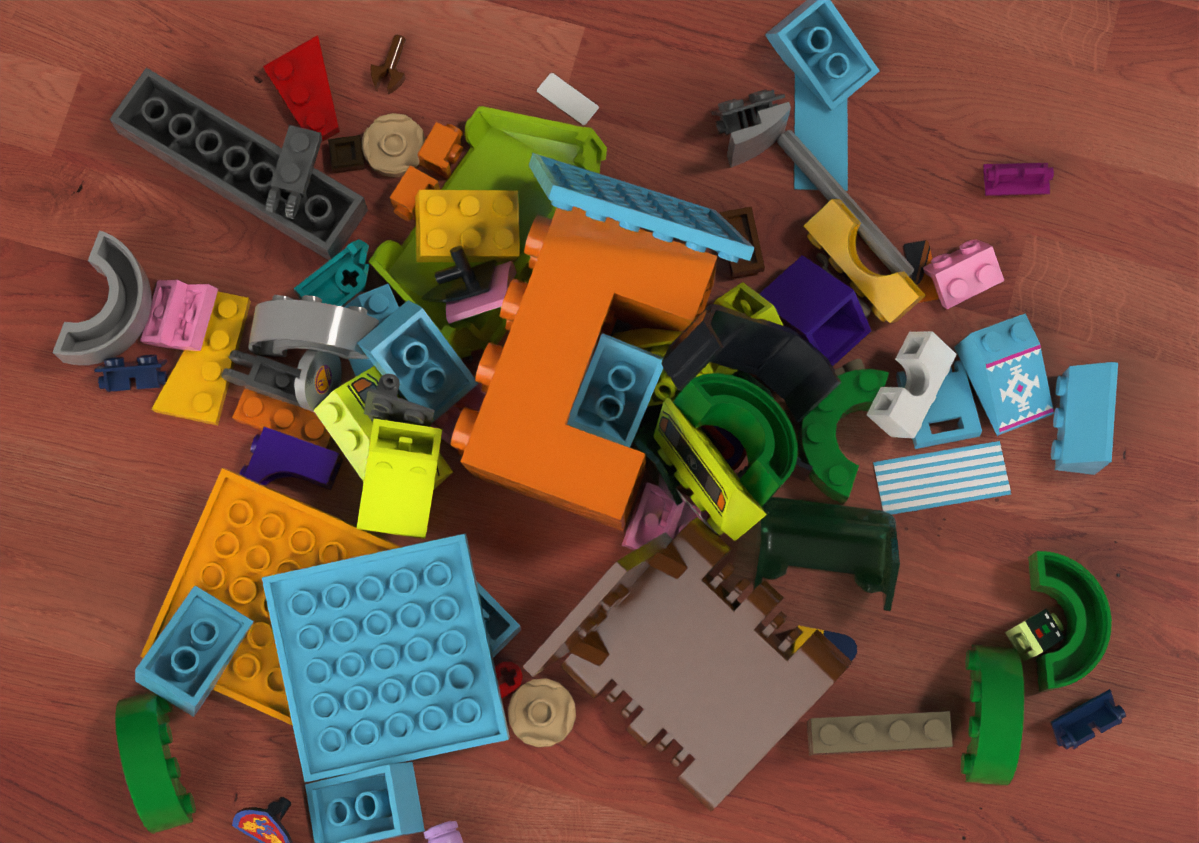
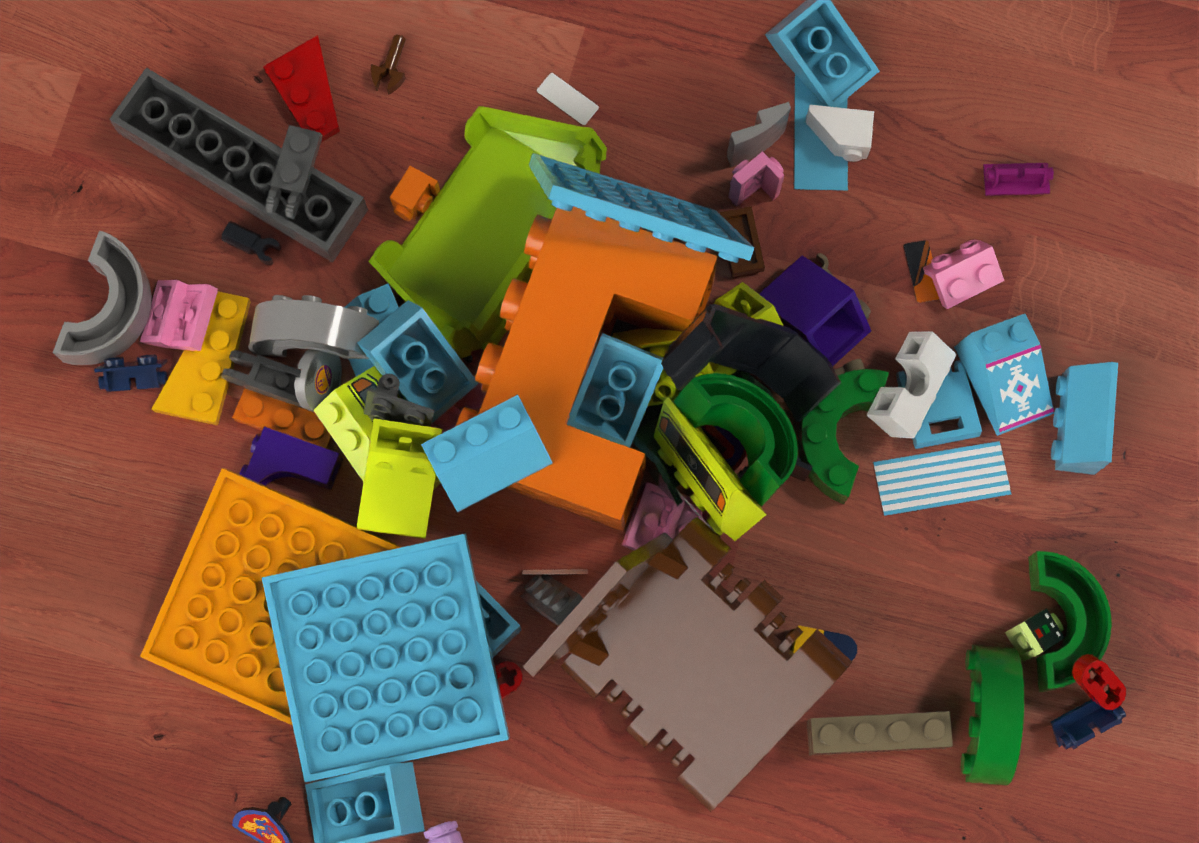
green brick [115,691,196,834] -> none
medium azure slope [135,586,254,717] -> none
teal piece [294,239,369,307] -> none
dark brown tile [328,135,365,173] -> none
tan tile [362,113,425,178] -> none
yellow brick [415,190,520,262] -> none
orange brick [418,122,463,179] -> none
black shield [422,246,496,302] -> none
bright pink slope [446,261,517,324] -> none
tan tile [508,678,576,748] -> none
dark grey hinge [711,89,785,135] -> none
clear green windscreen [753,497,900,611] -> none
light grey axle [777,130,914,277] -> none
yellow arch [804,199,926,323] -> none
none -> black bar [221,221,282,265]
none -> medium azure slope [421,395,553,512]
none -> dark grey plate [520,574,583,626]
none -> sticker [522,569,588,574]
none -> bright pink bracket [728,151,784,206]
none -> white slope [806,105,874,162]
none -> red beam [1072,654,1126,710]

